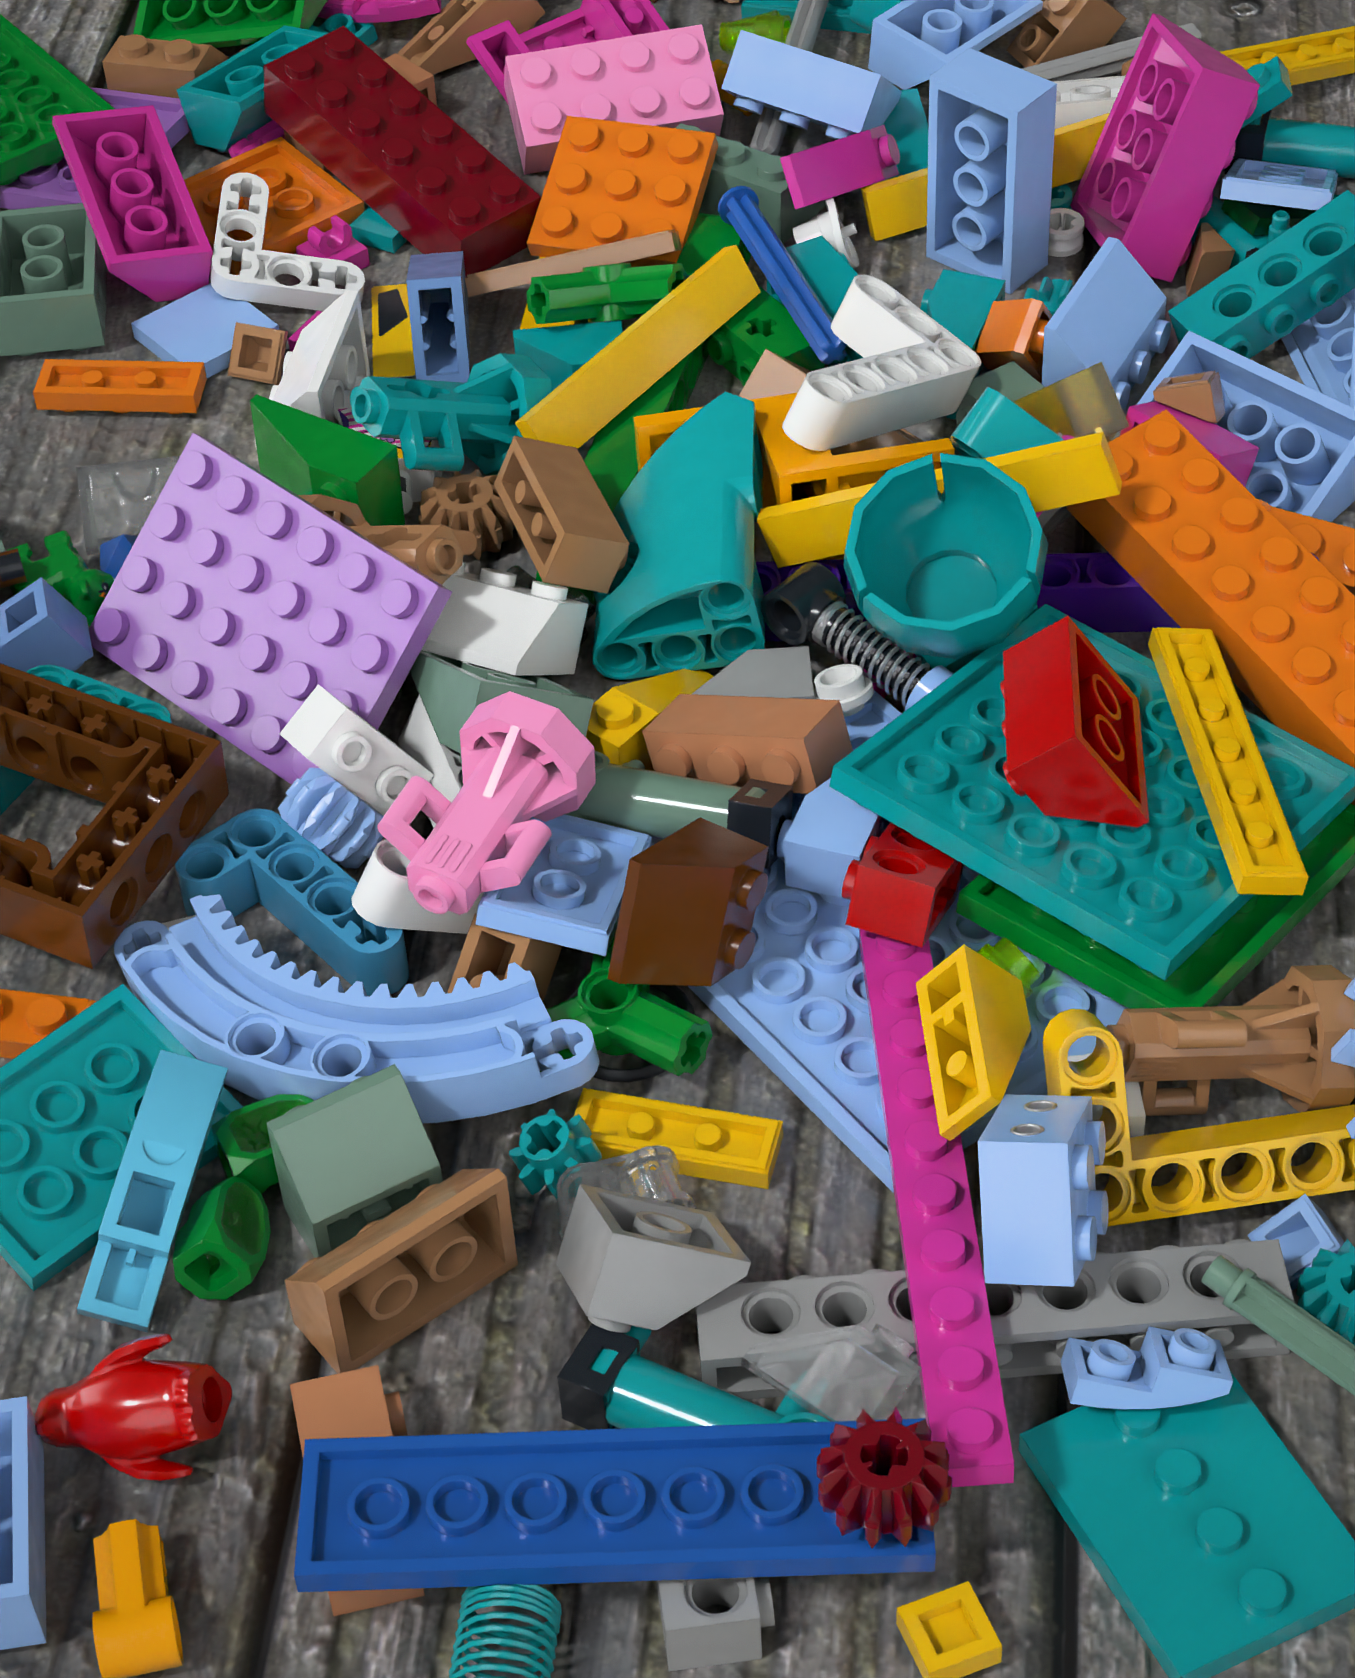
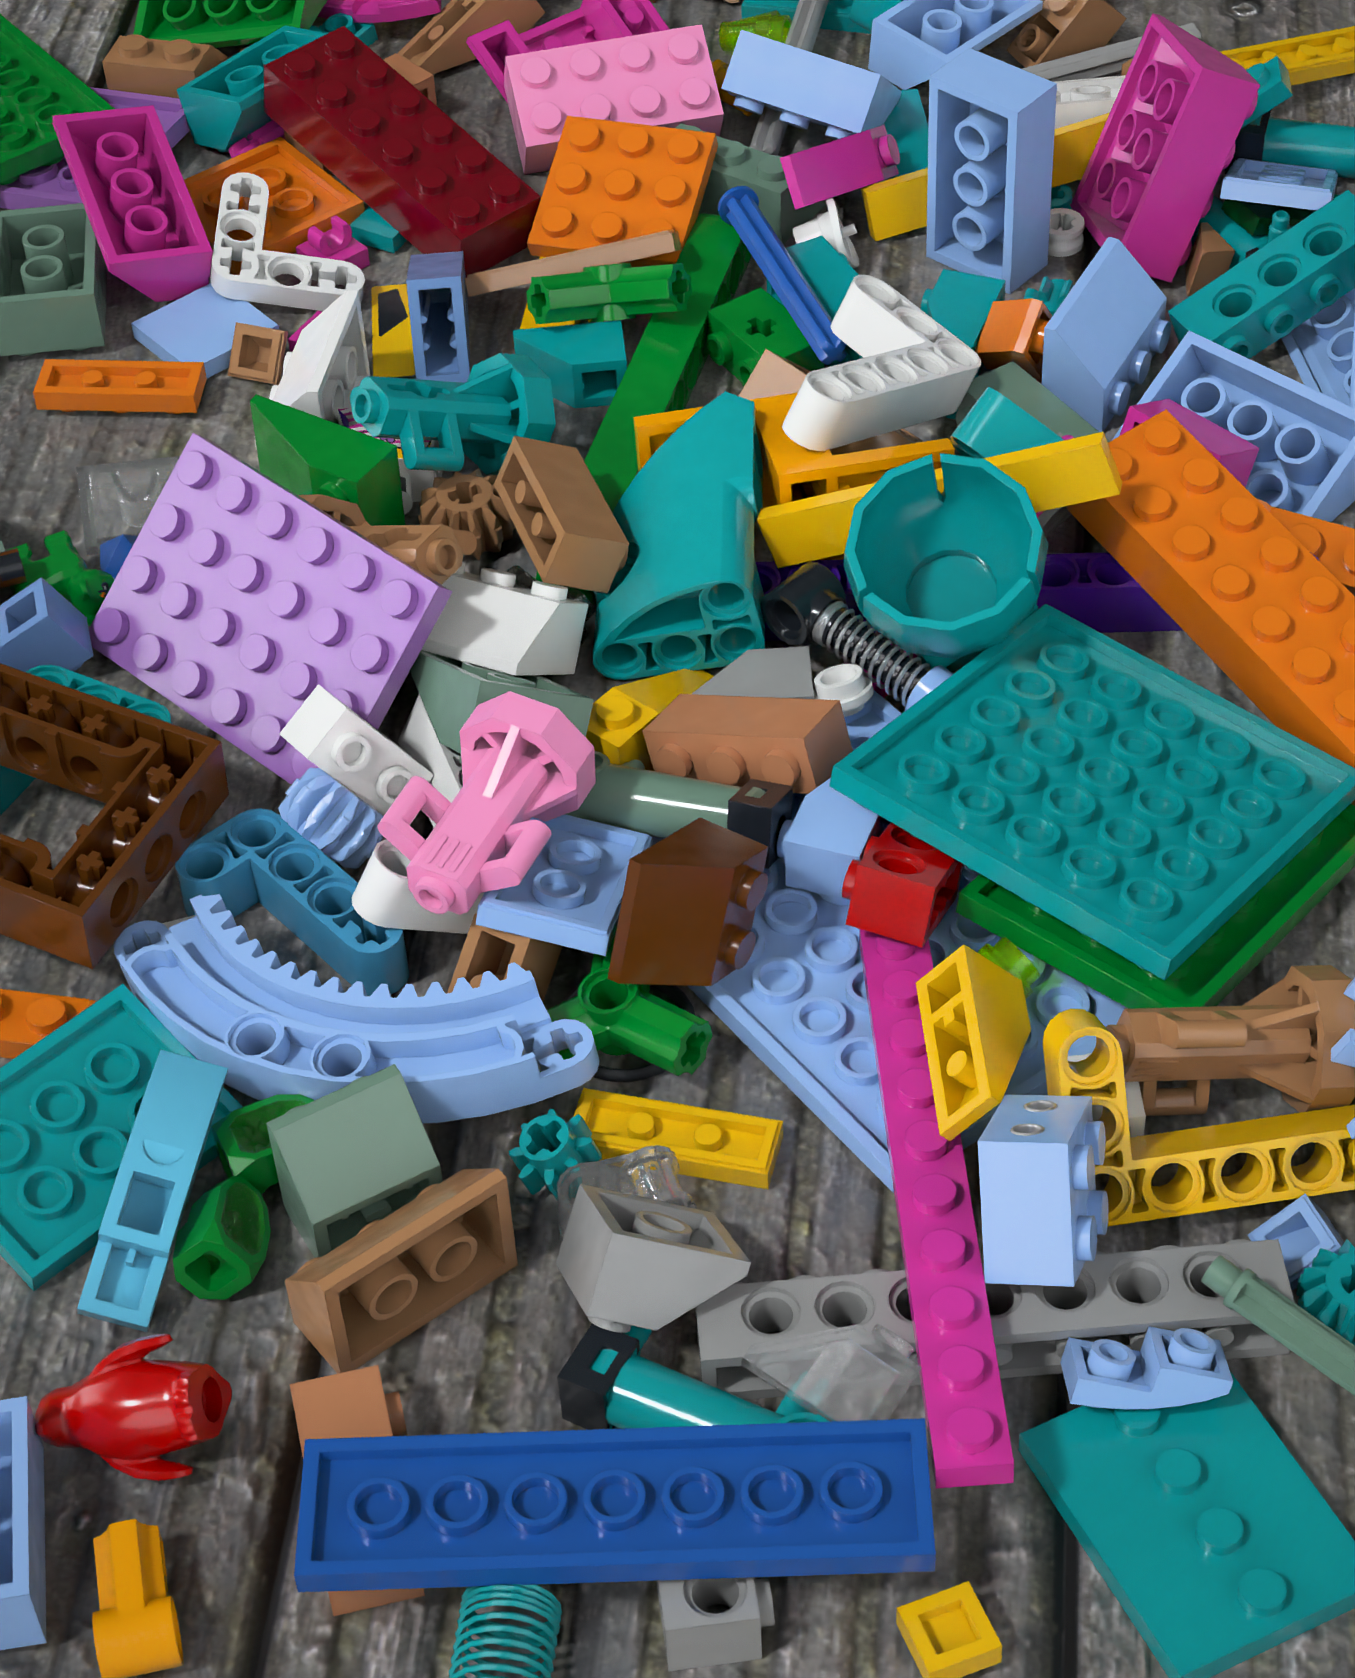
yellow tile [515,245,761,449] -> none
dark red gear [817,1407,952,1549] -> none
red slope [1000,616,1149,828] -> none
clear yellow slope [1013,362,1129,442] -> none
yellow tile [1148,627,1309,895] -> none
medium nougat slope [1153,370,1225,423] -> none

